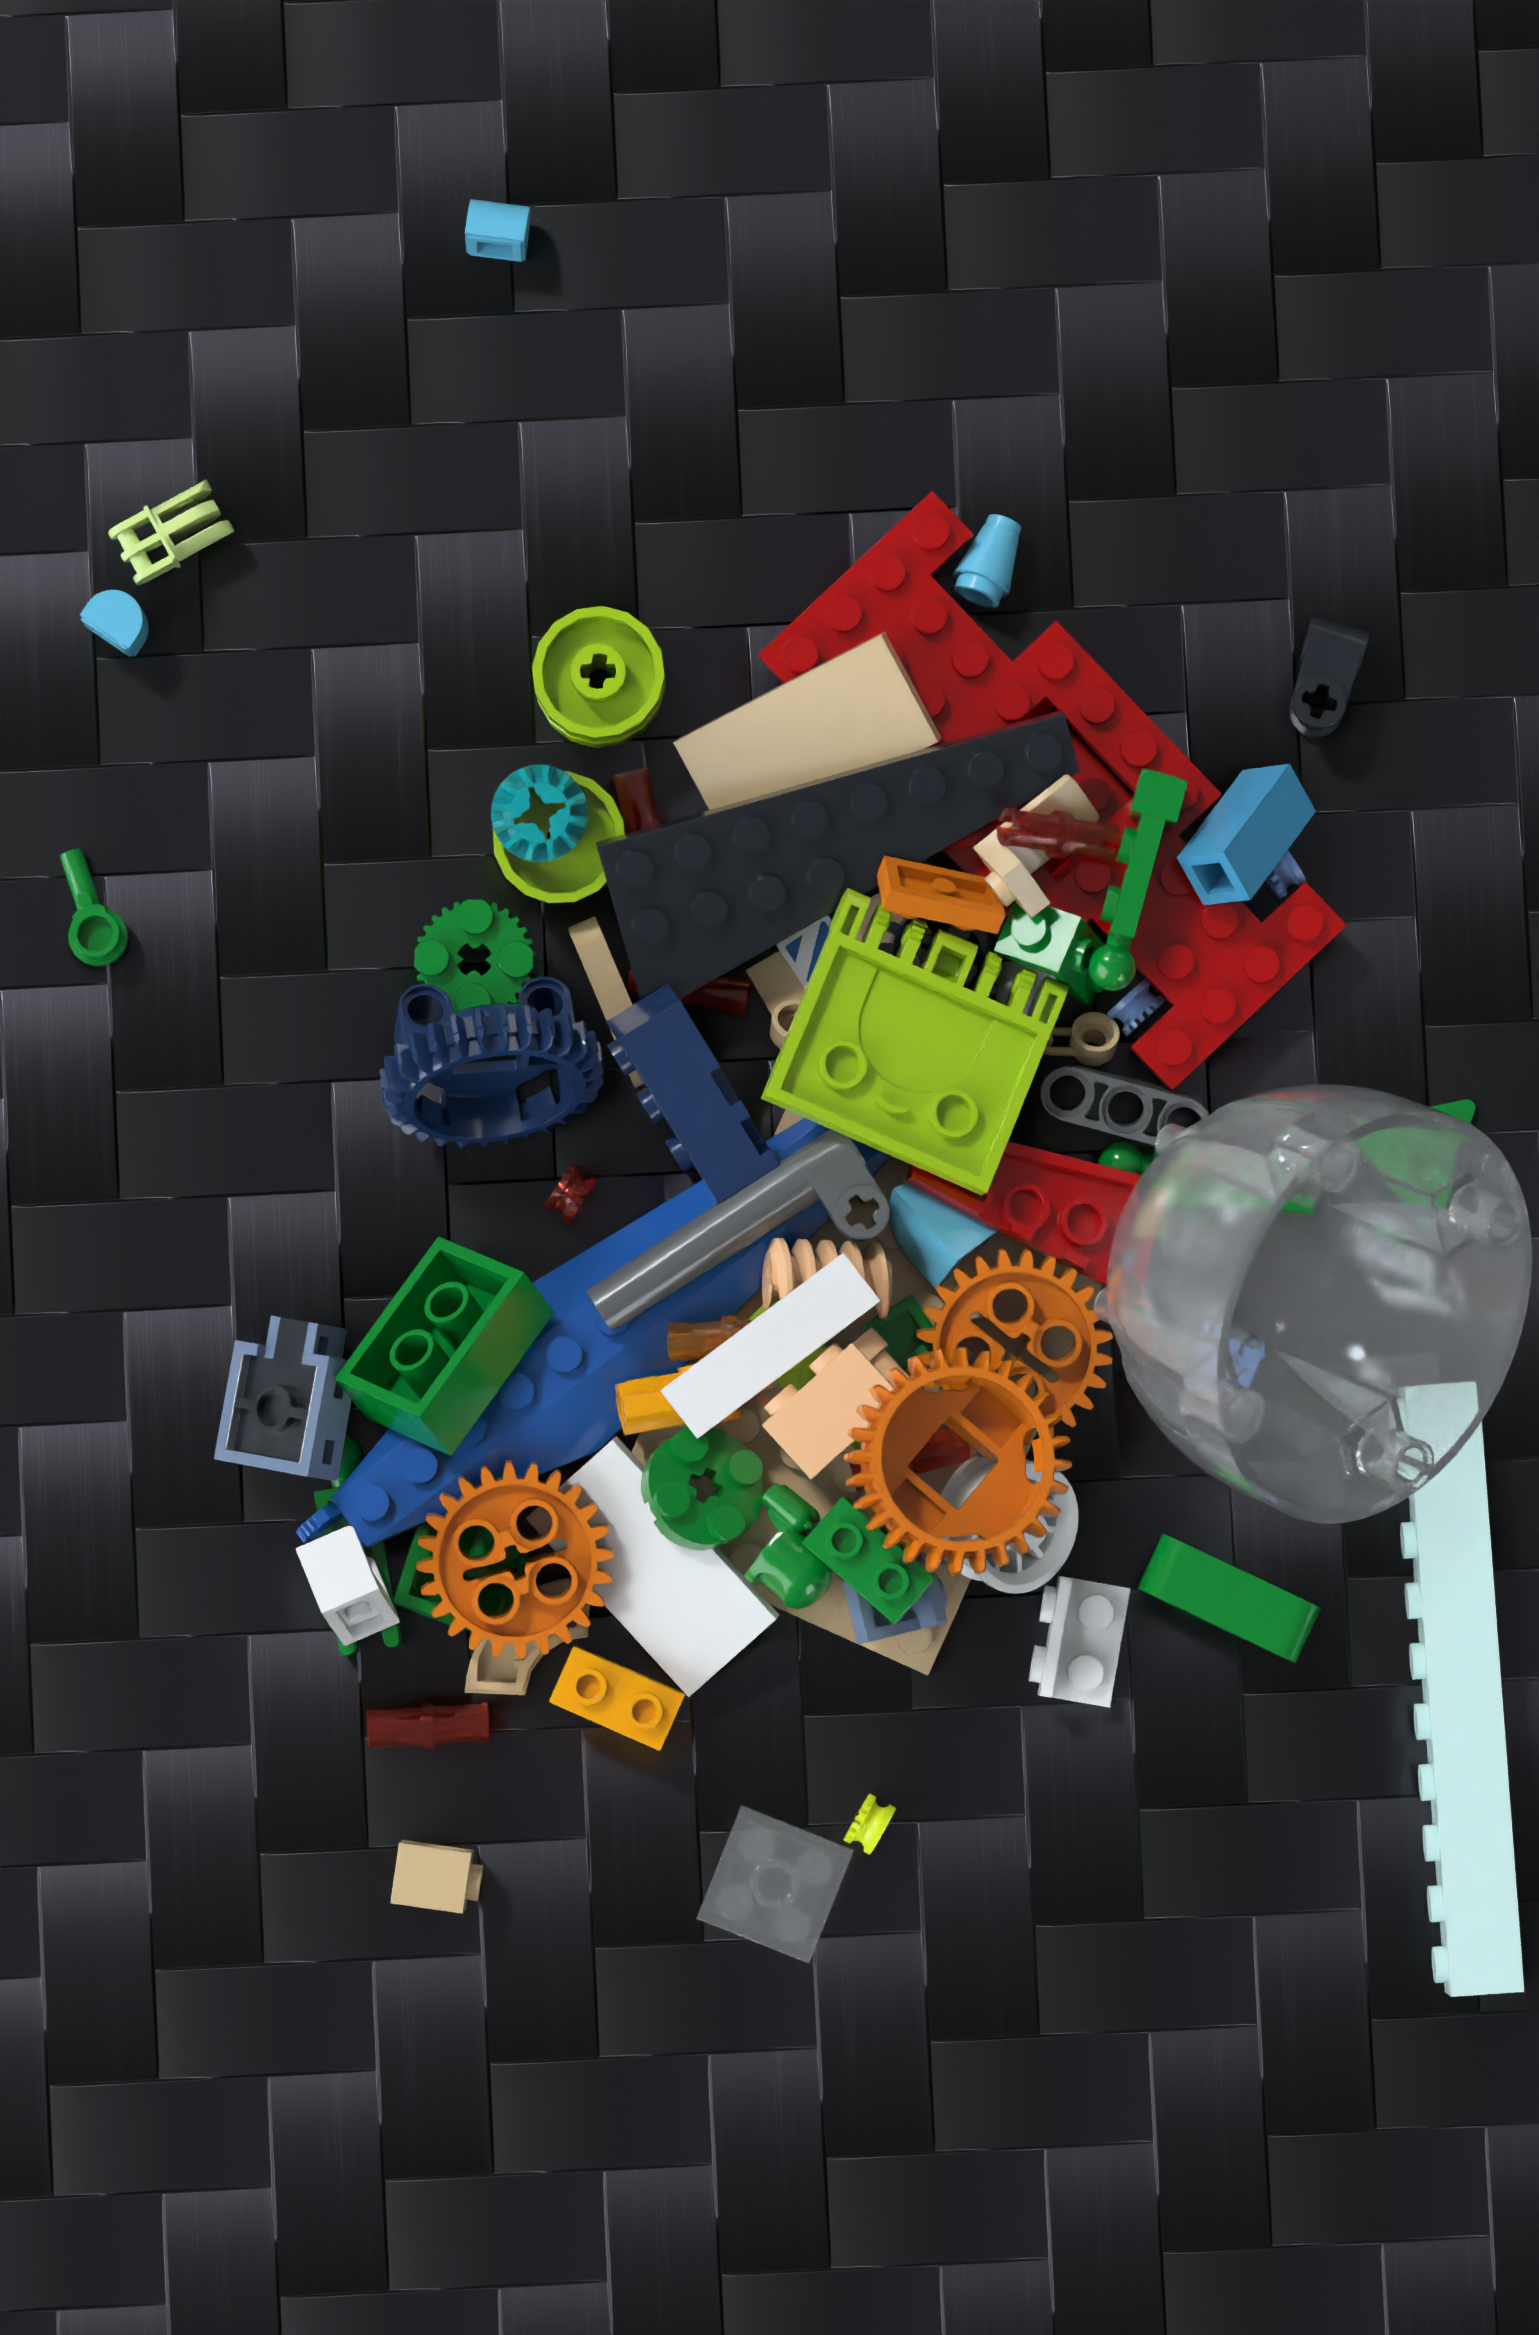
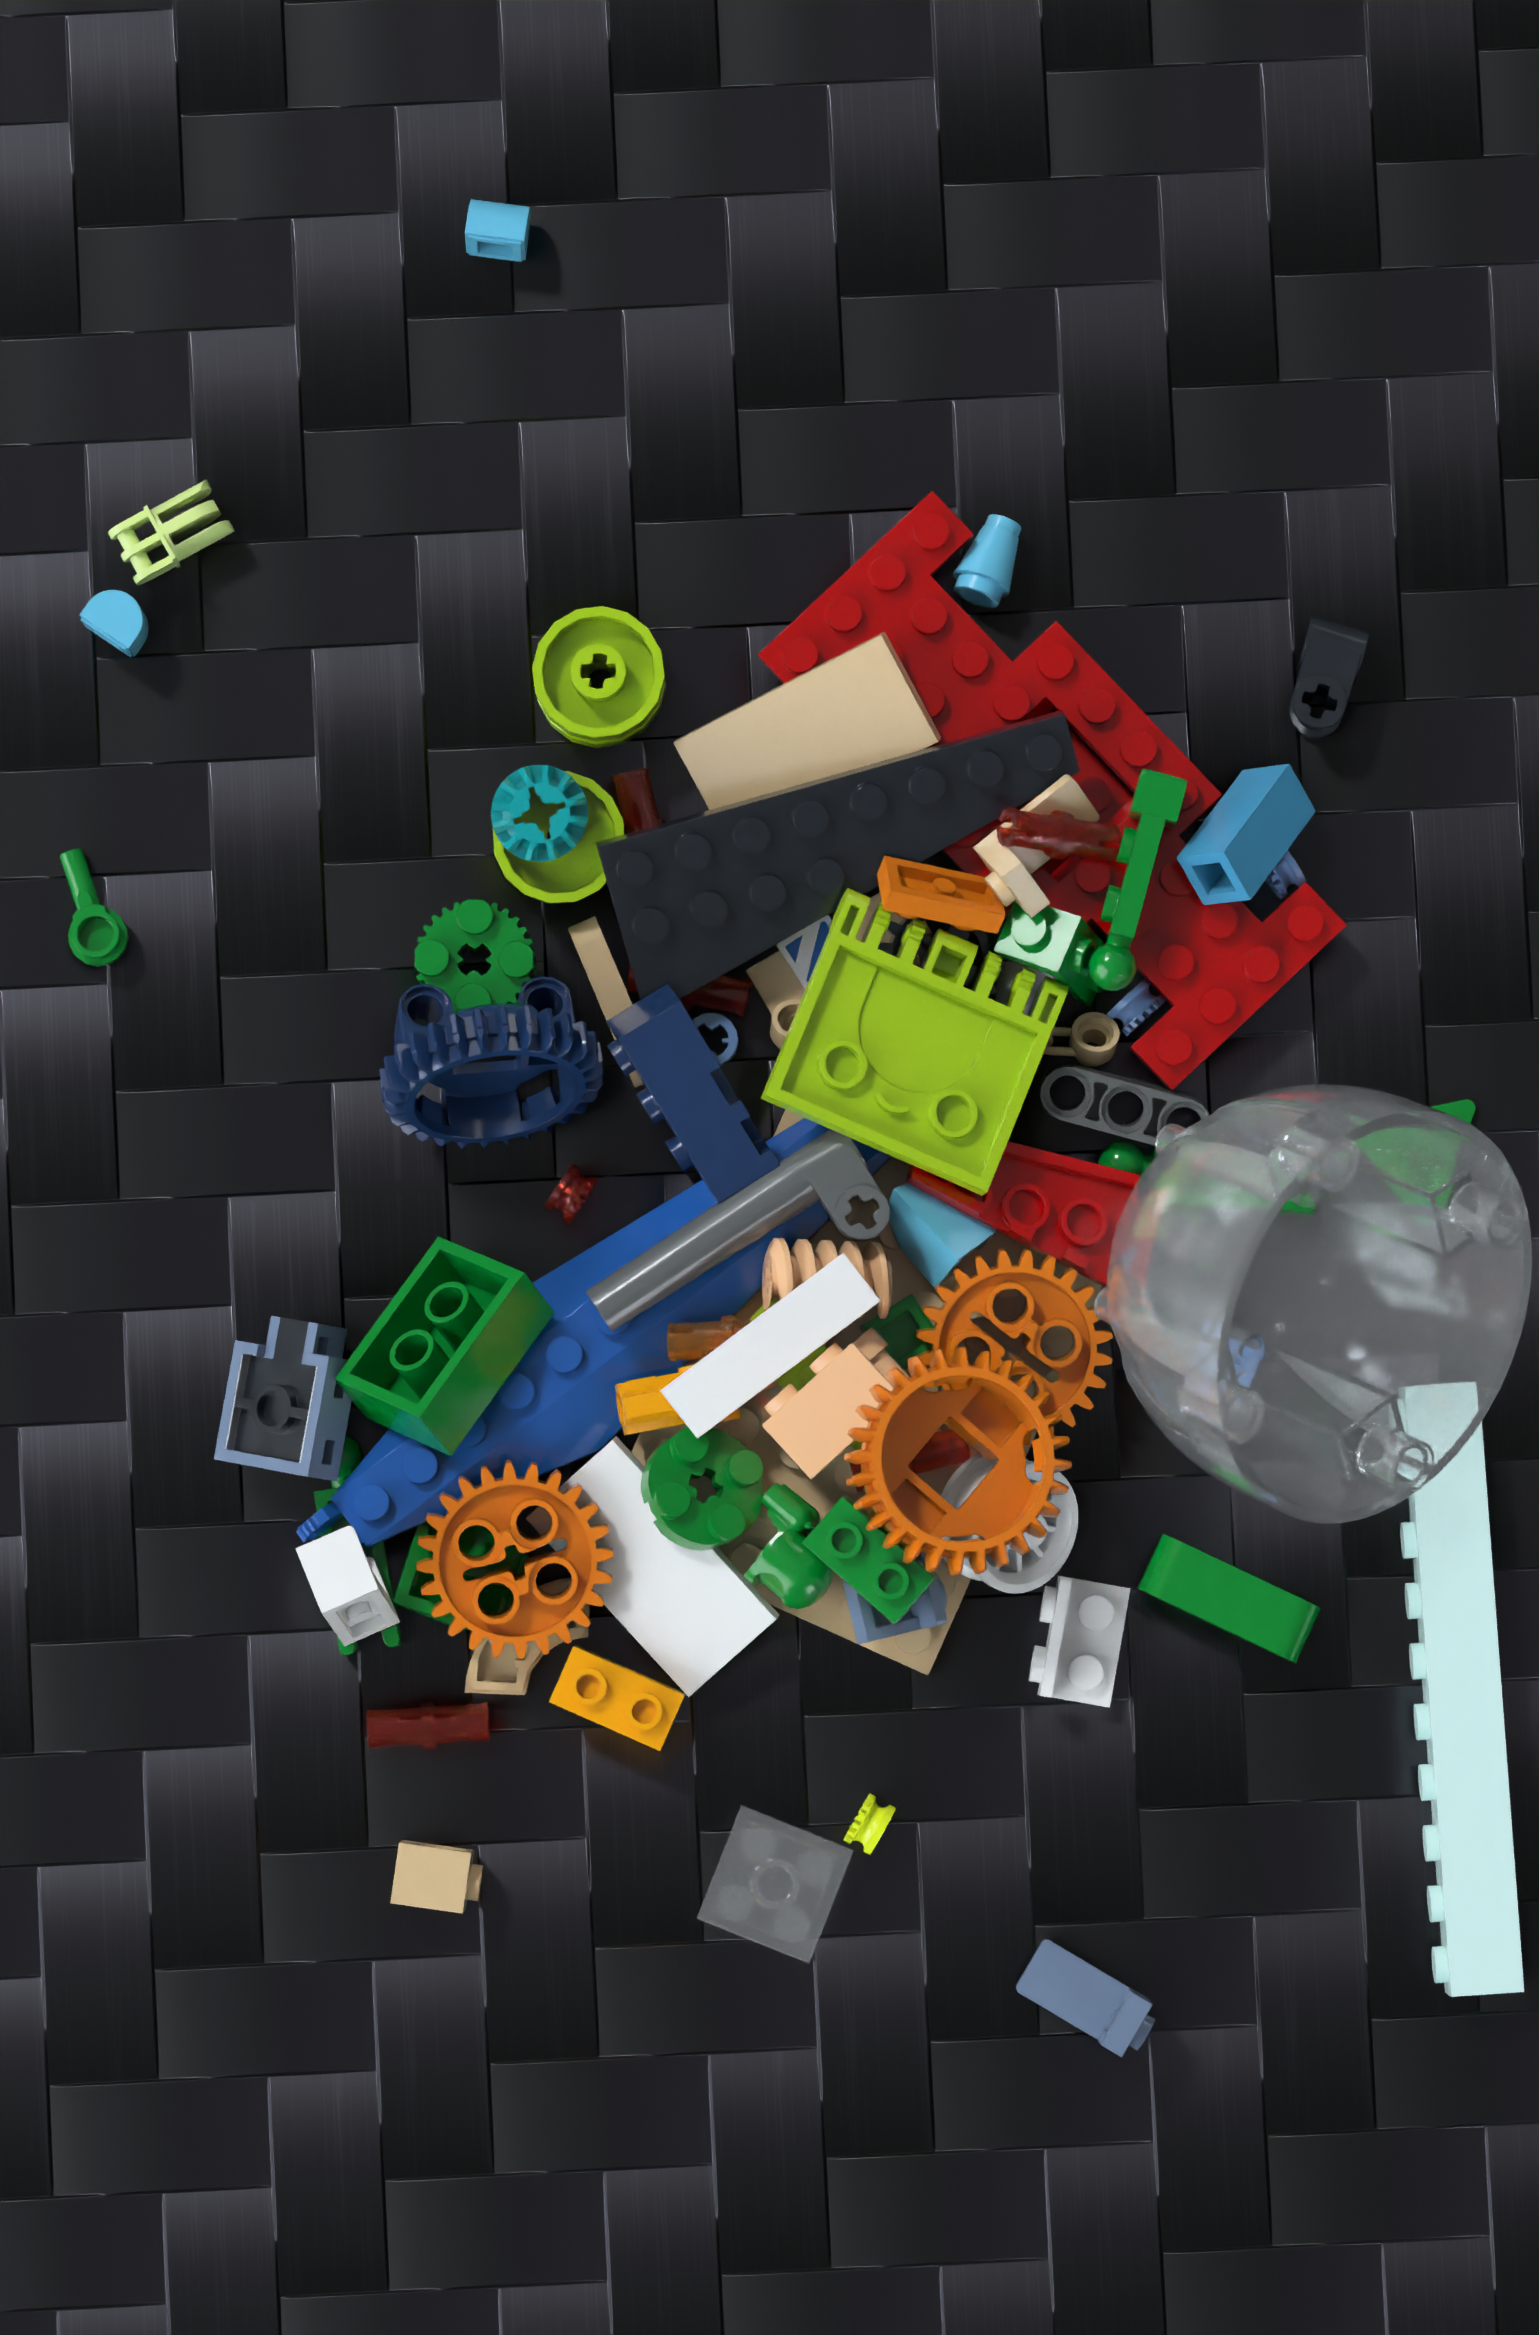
none -> medium blue bush [692,1013,738,1067]
none -> sand blue bracket [1016,1939,1155,2057]

